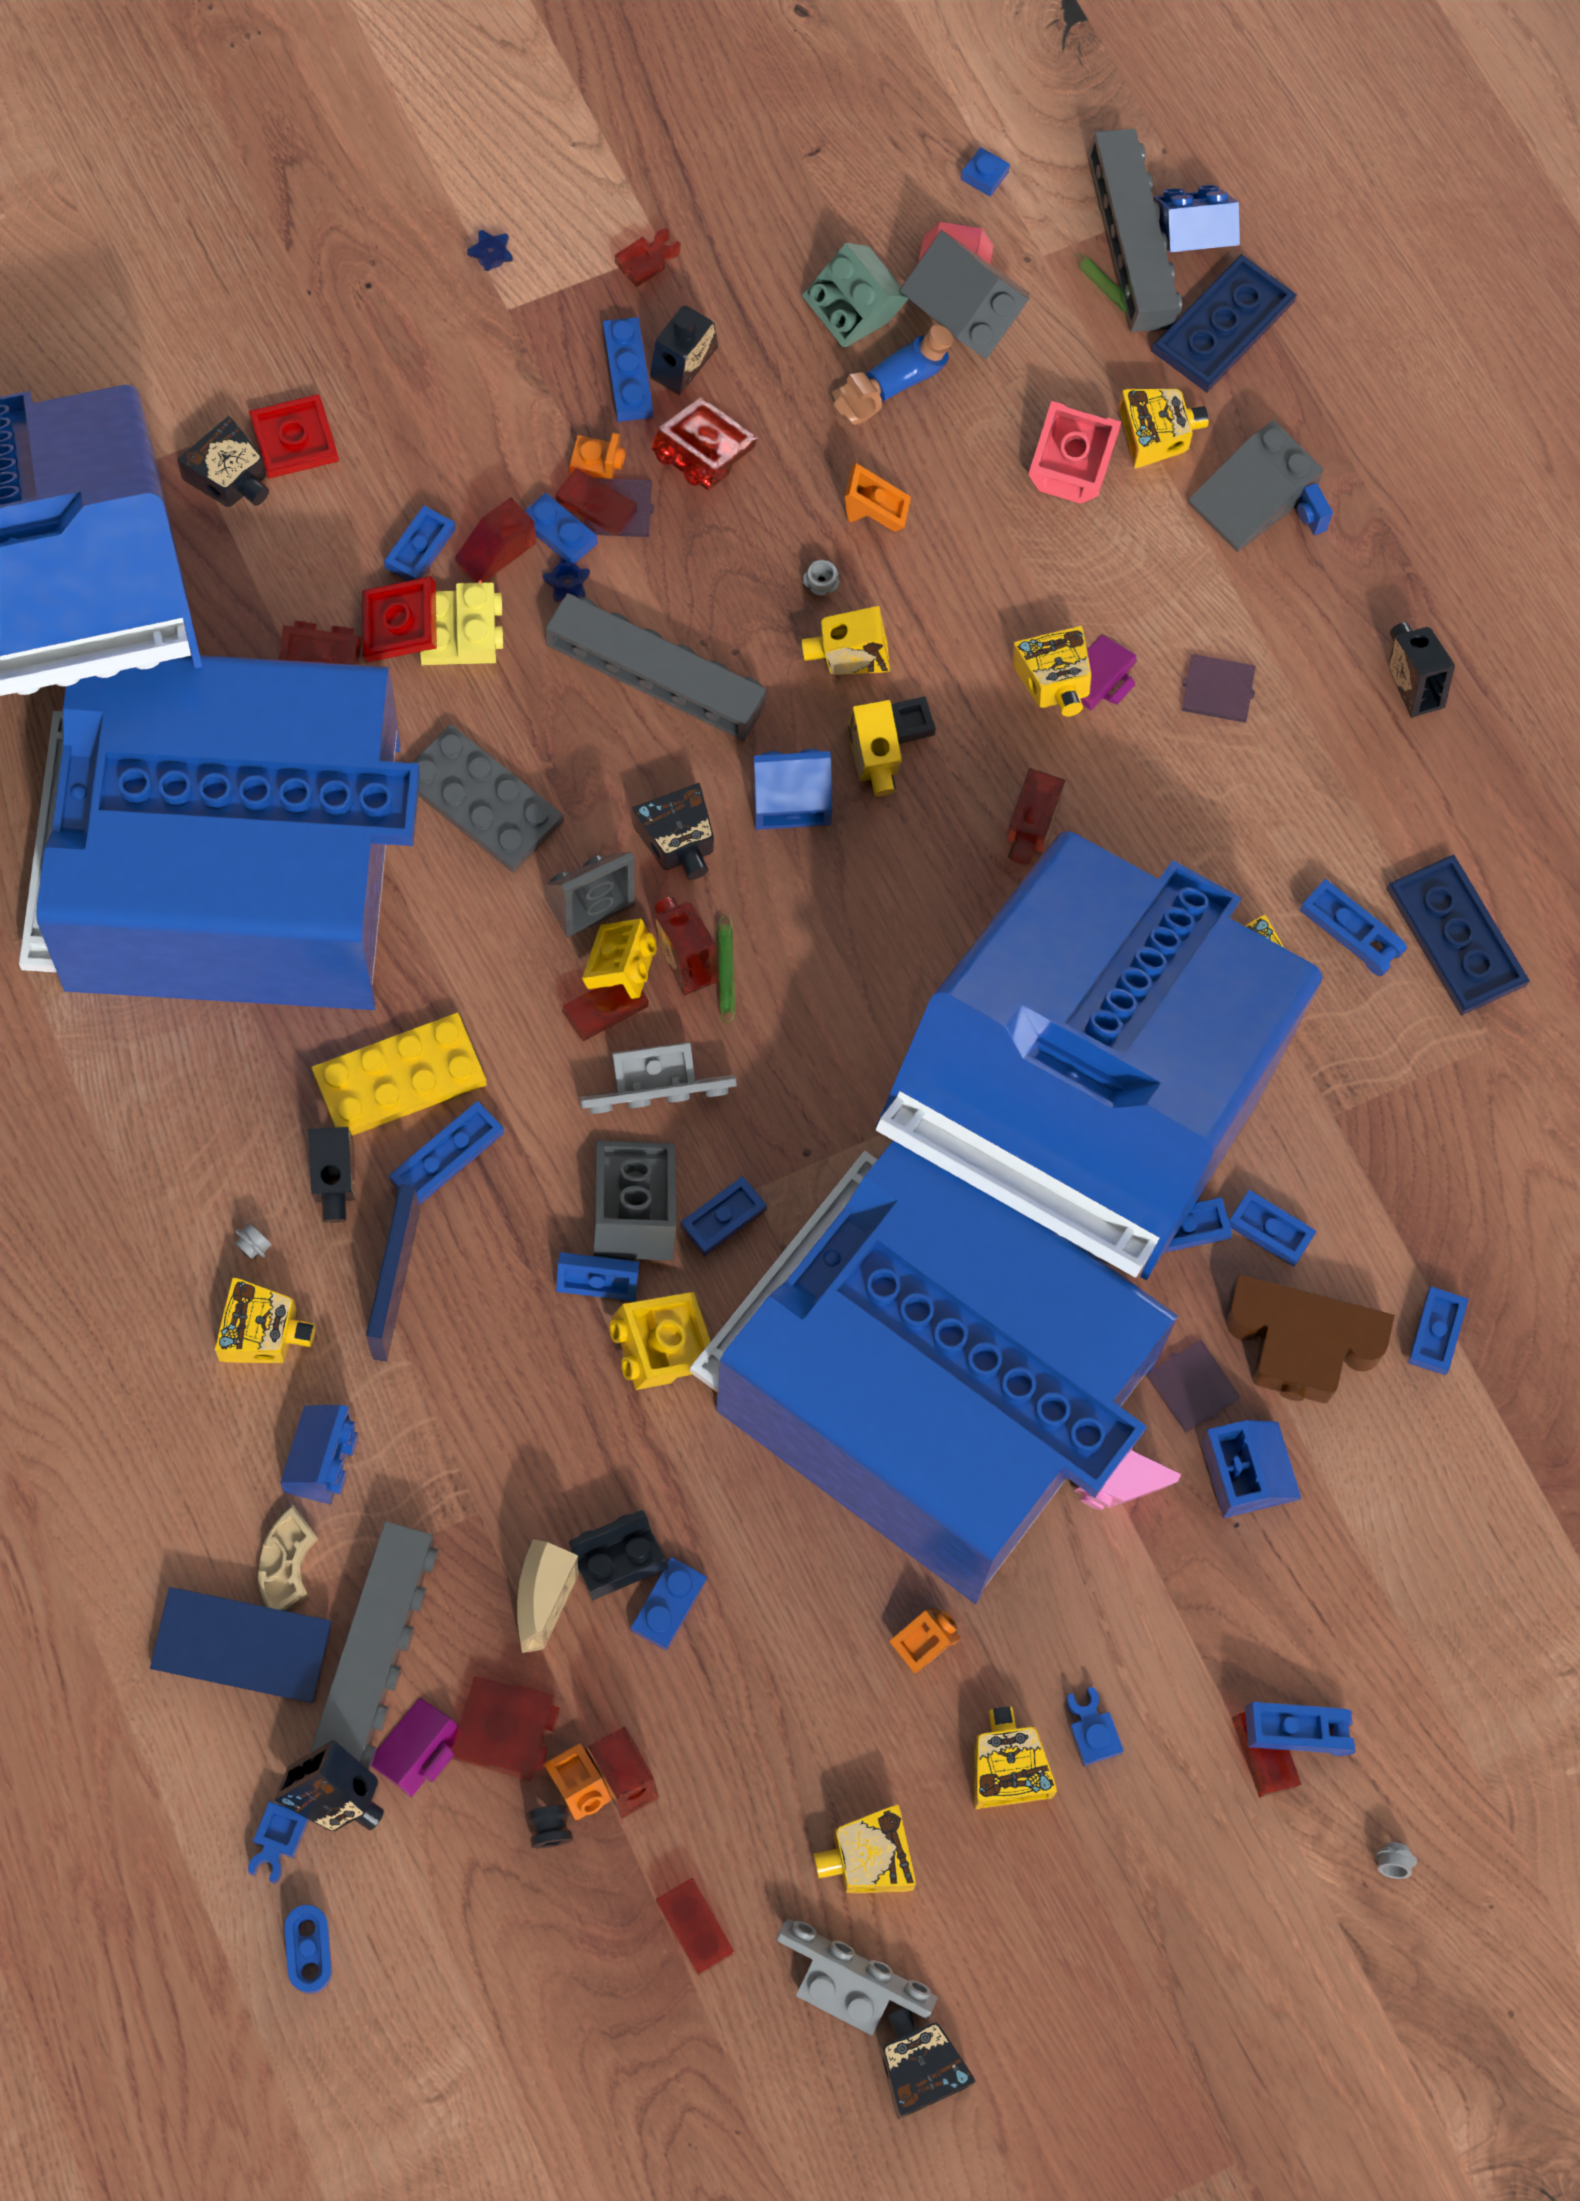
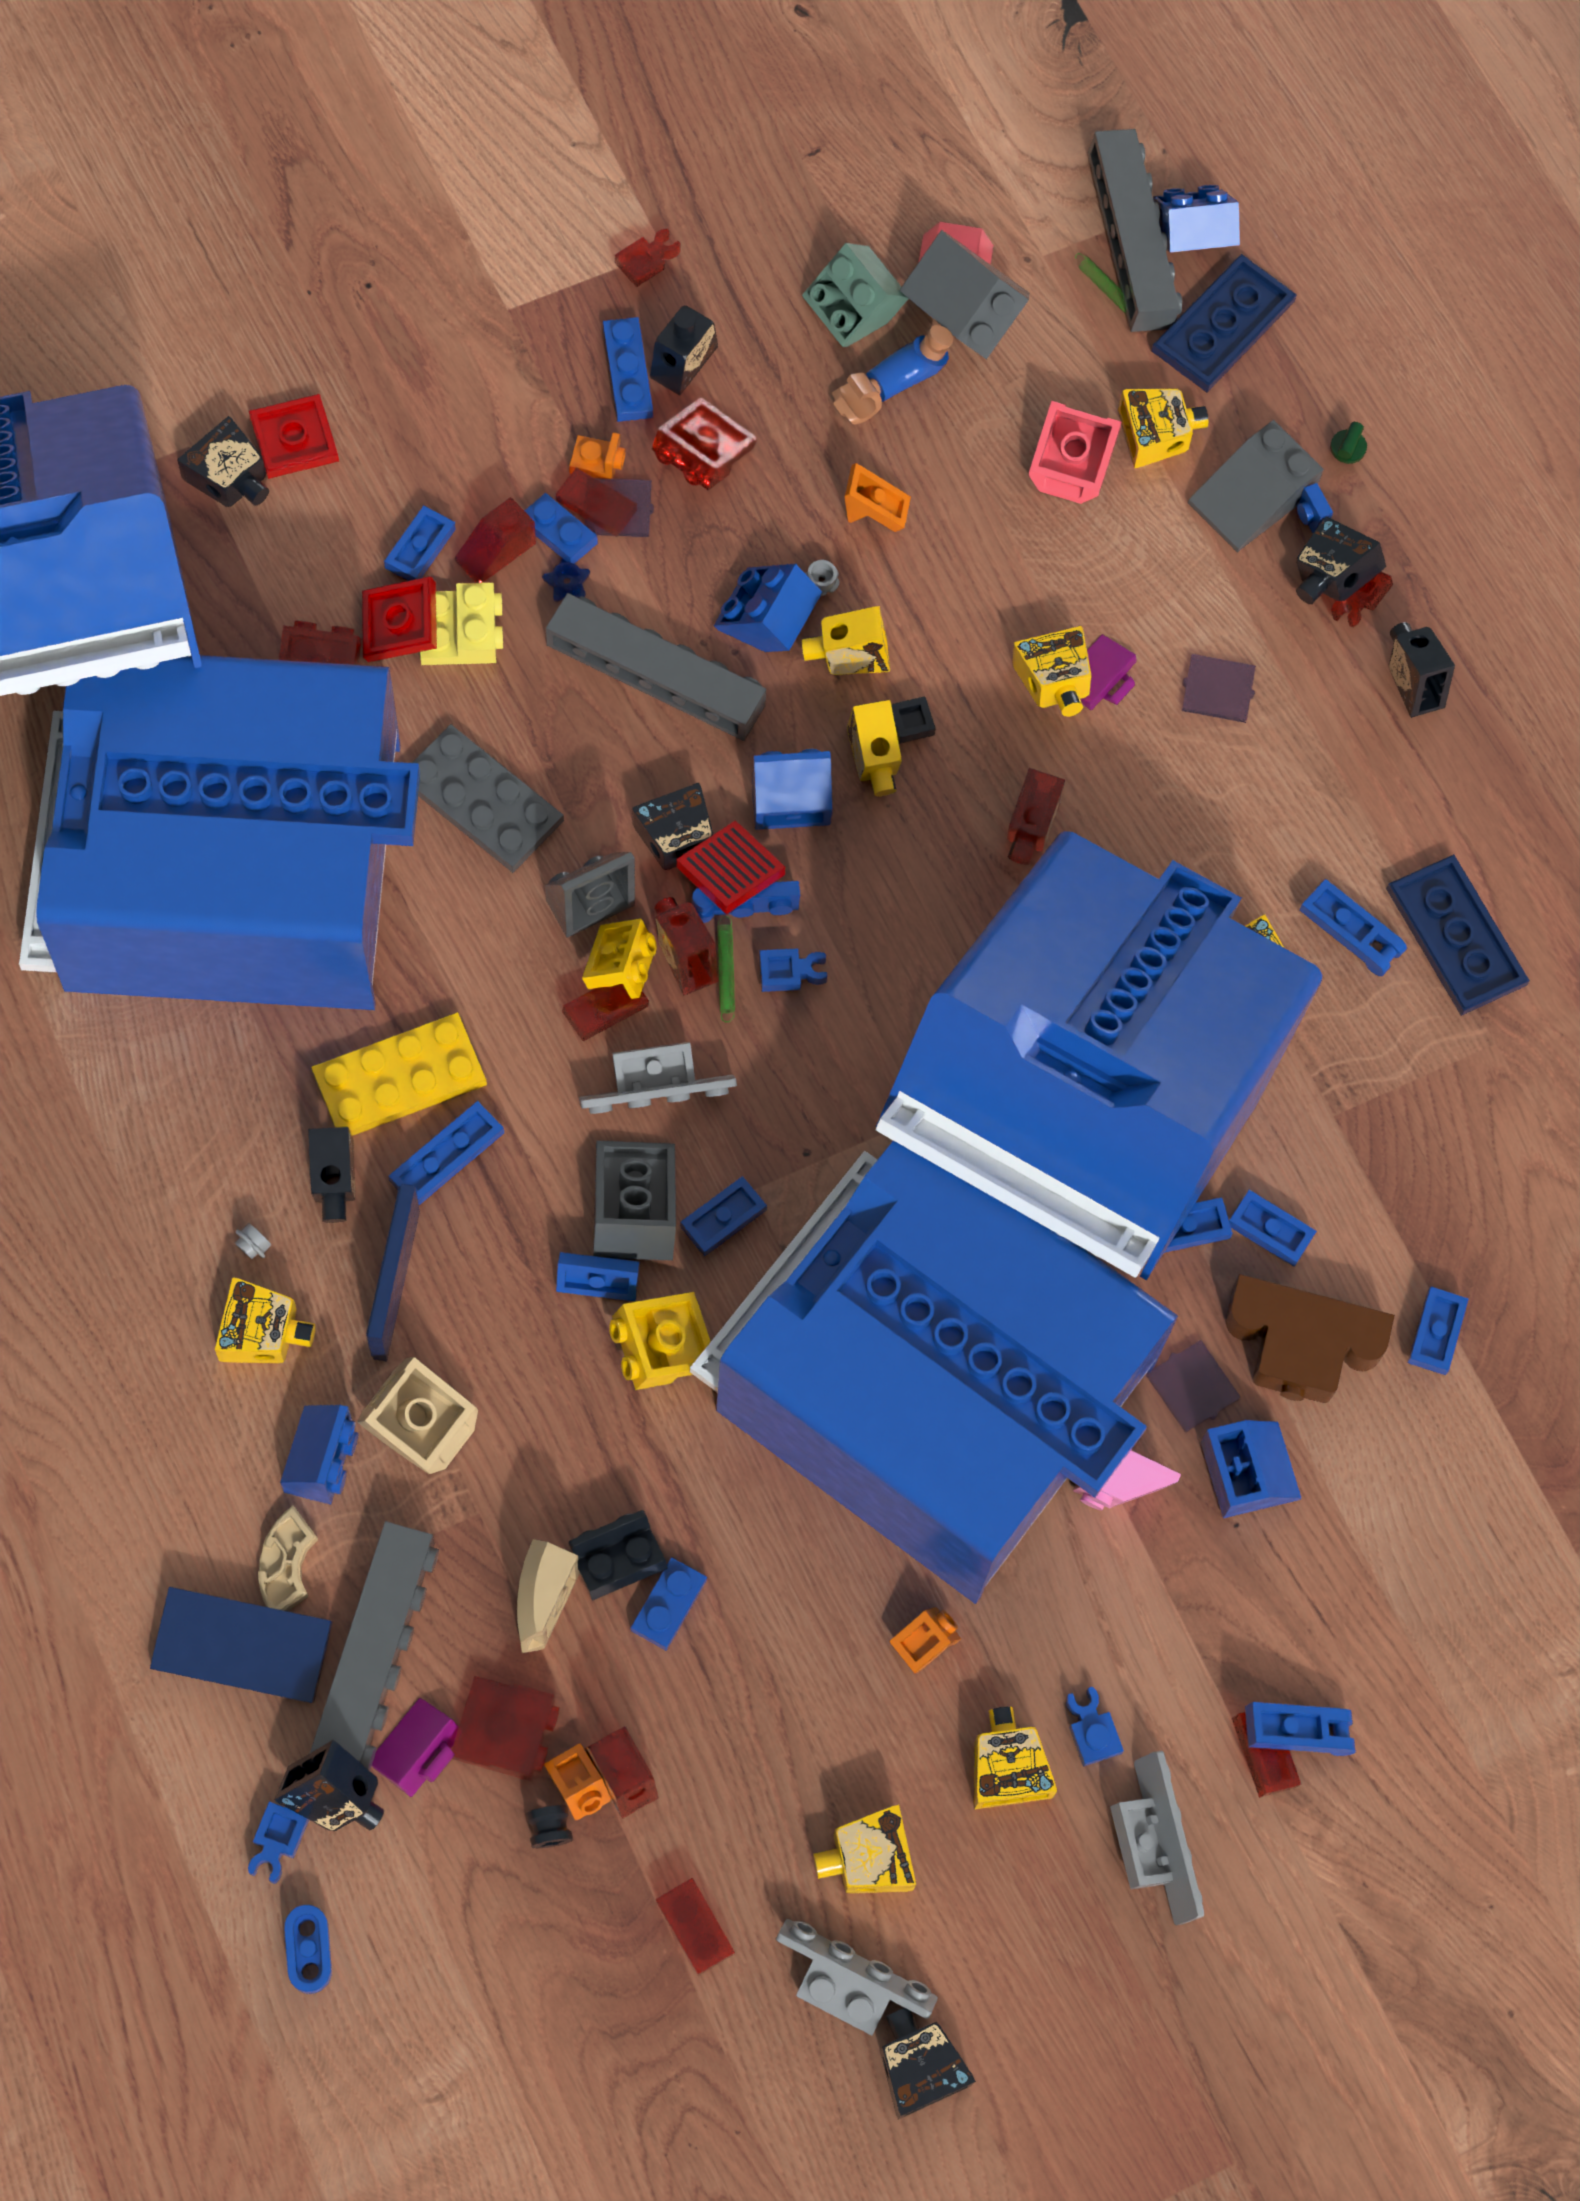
clear blue plate [467,230,513,271] -> none
blue plate [961,147,1010,197] -> none
light grey plate [1376,1842,1417,1879] -> none
none -> tan slope [357,1357,478,1474]
none -> red tile [677,820,785,915]
none -> blue plate [692,881,800,923]
none -> blue slope [714,564,822,652]
none -> blue plate [759,948,827,992]
none -> light grey bracket [1110,1751,1204,1925]
none -> black torso [1296,516,1386,605]
none -> dark green plate [1330,421,1367,464]
none -> clear red plate [1331,572,1393,627]

